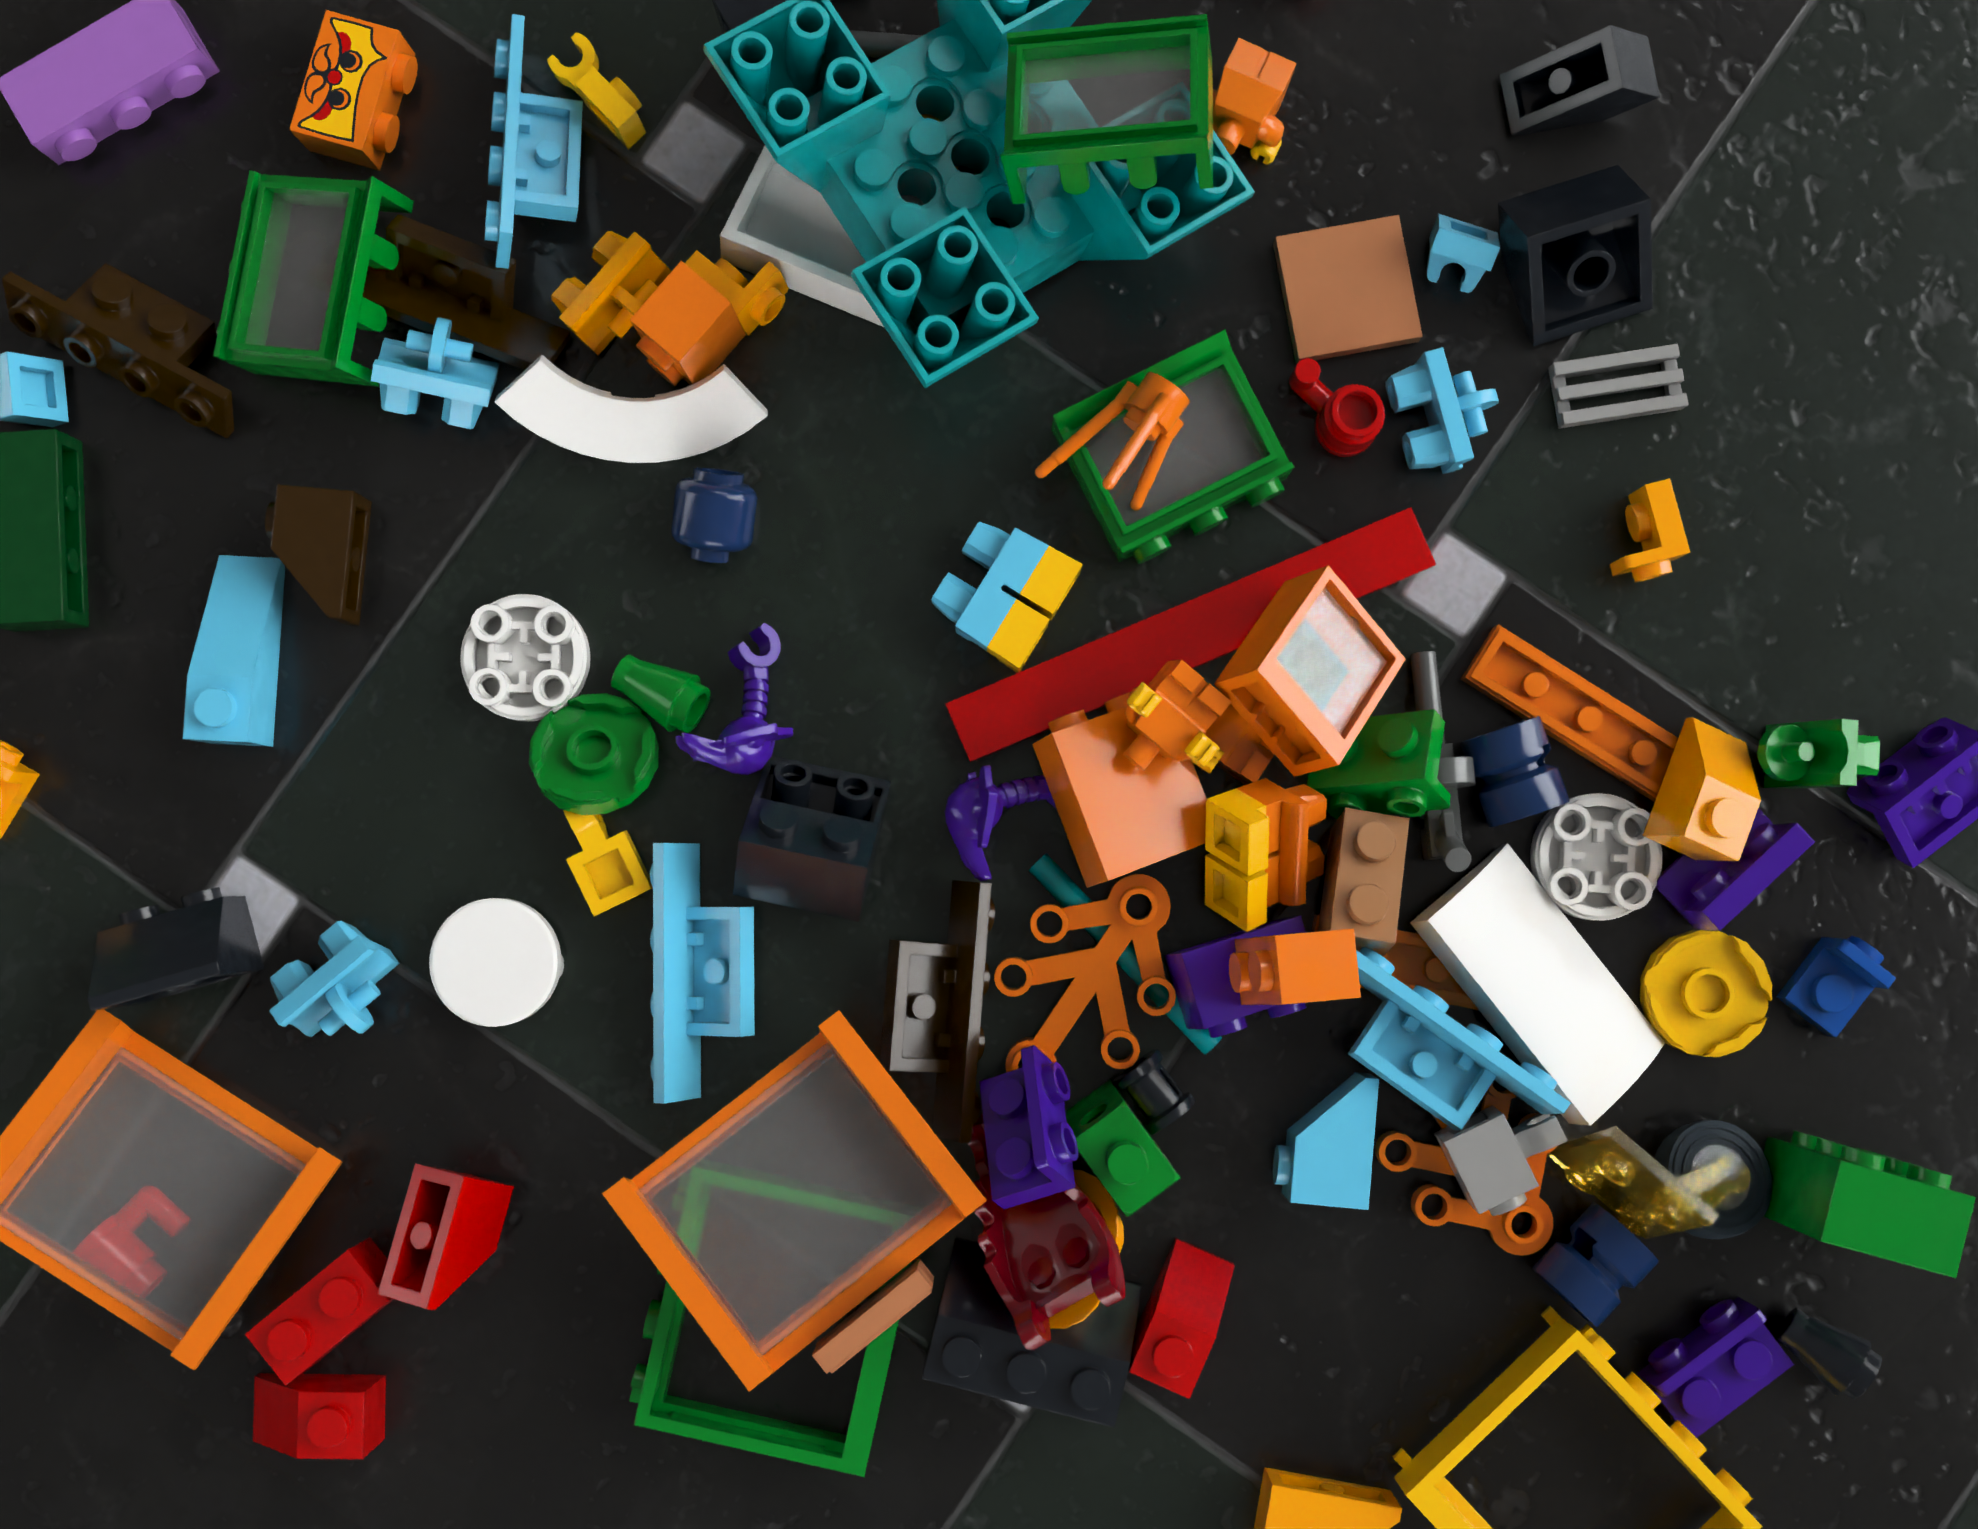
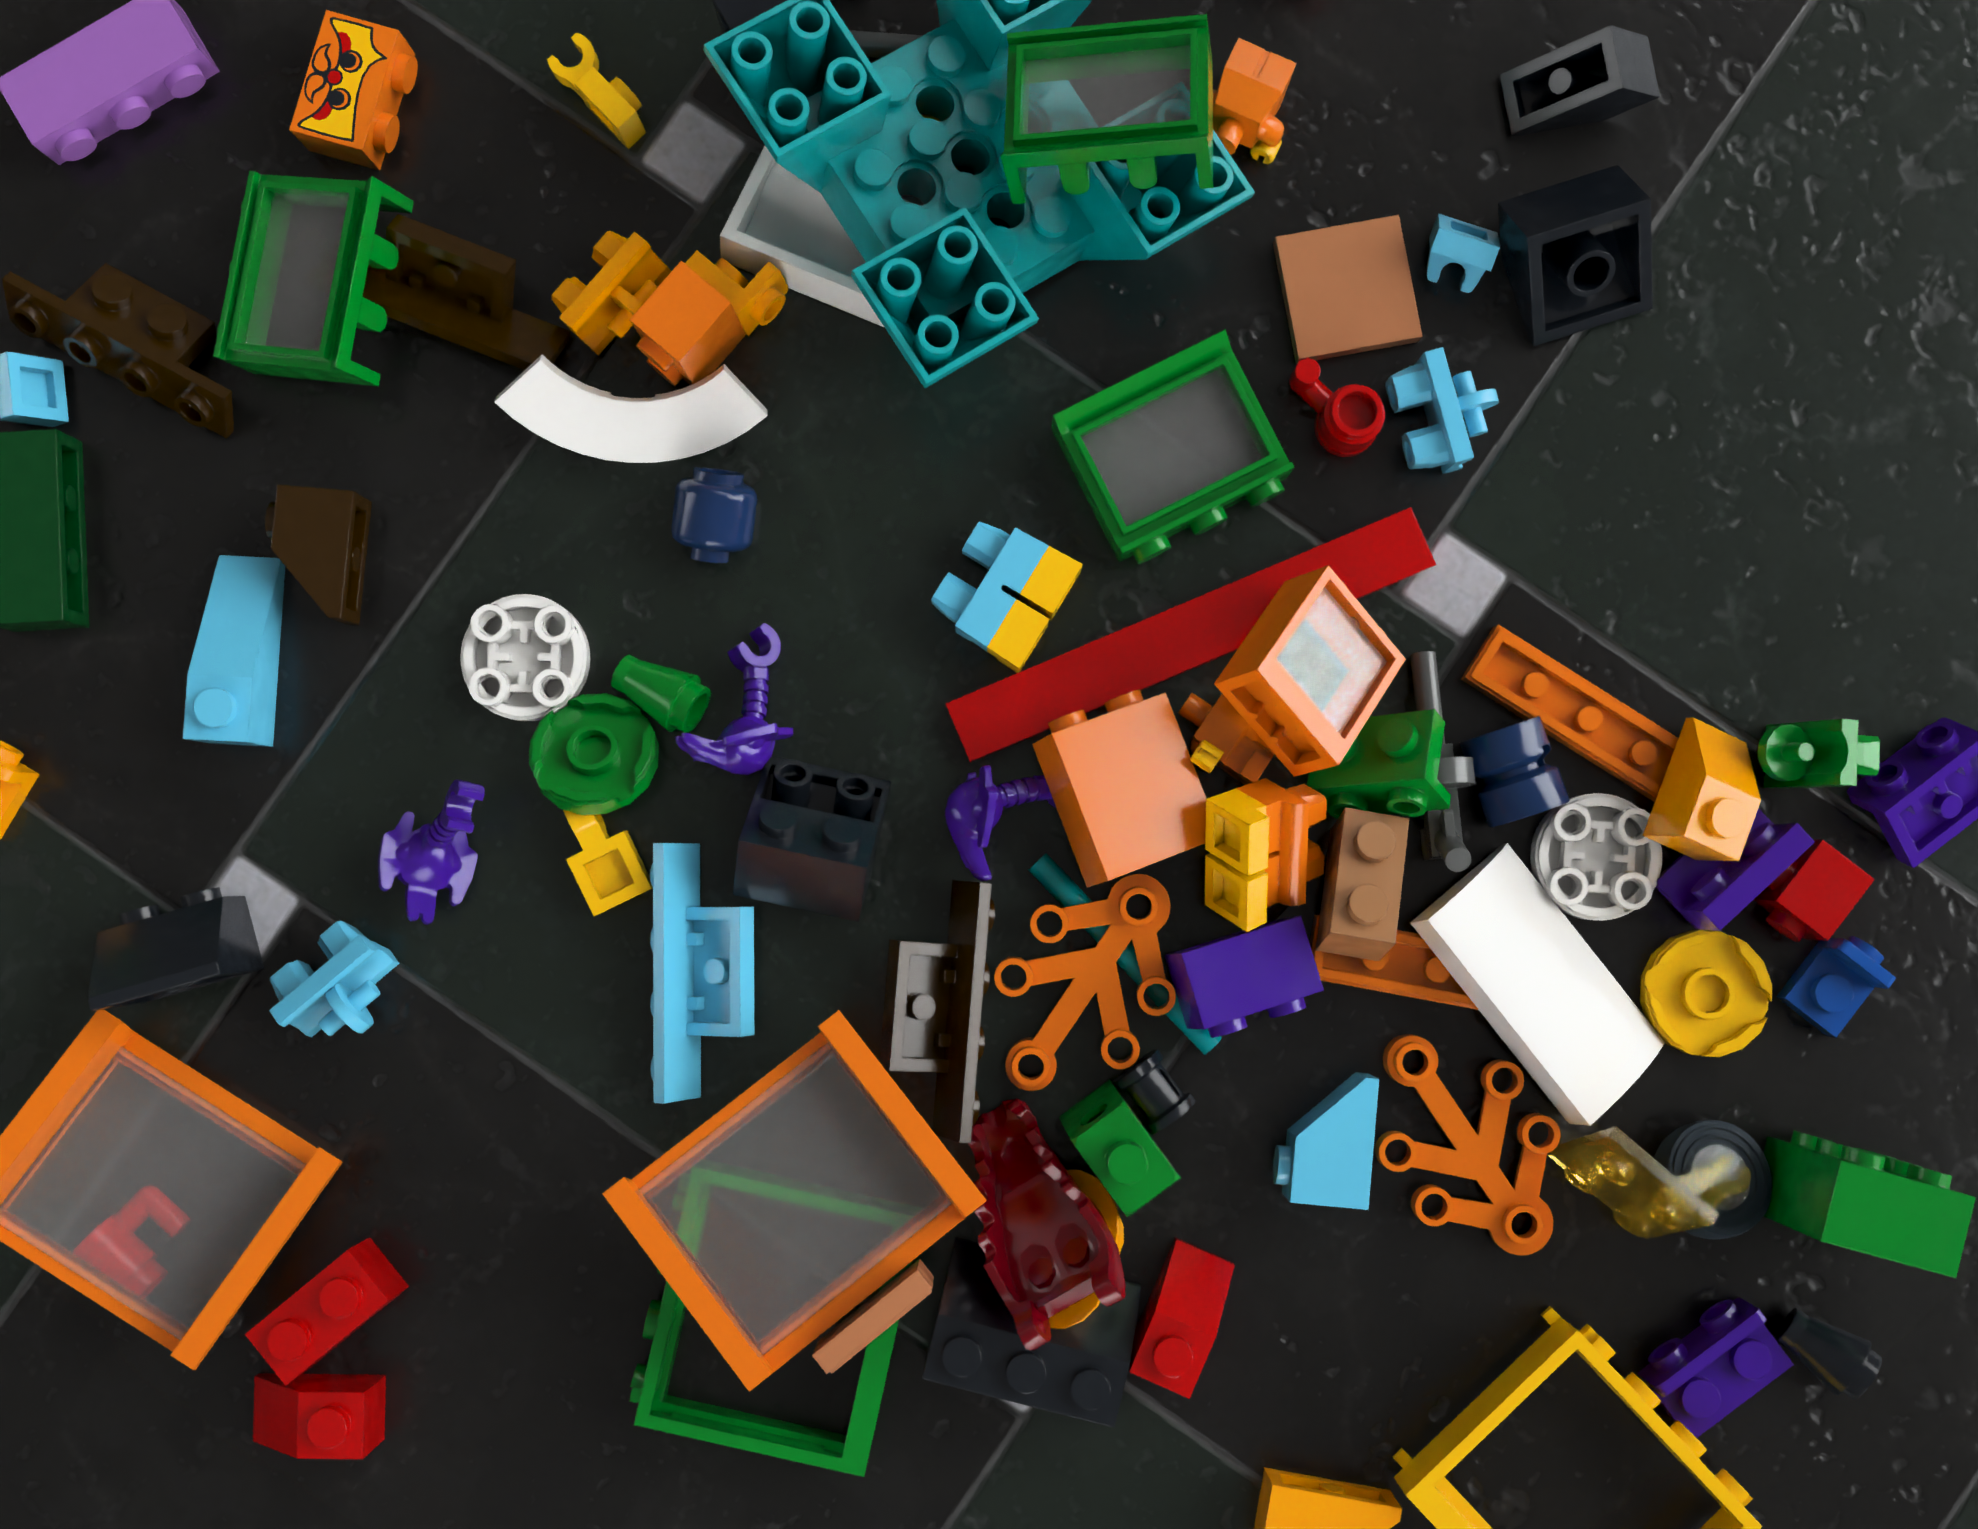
medium azure hips [371,317,499,429] -> none
red slope [378,1163,514,1310] -> none
white tile [429,898,564,1027] -> none
medium azure bracket [484,14,583,269] -> none
dark purple bracket [979,1045,1078,1209] -> none
orange plant [1035,372,1190,511] -> none
orange piece [1124,660,1232,770] -> none
orange brick [1229,929,1361,1005] -> none
medium azure bracket [1348,947,1571,1130] -> none
light grey brick [1434,1106,1568,1216] -> none
dark blue wheel [1532,1202,1659,1329] -> none
light grey tile [1548,344,1689,429] -> none
light orange bracket [1609,478,1690,582] -> none
none -> dark purple piece [378,779,485,925]
none -> red brick [1754,839,1875,942]

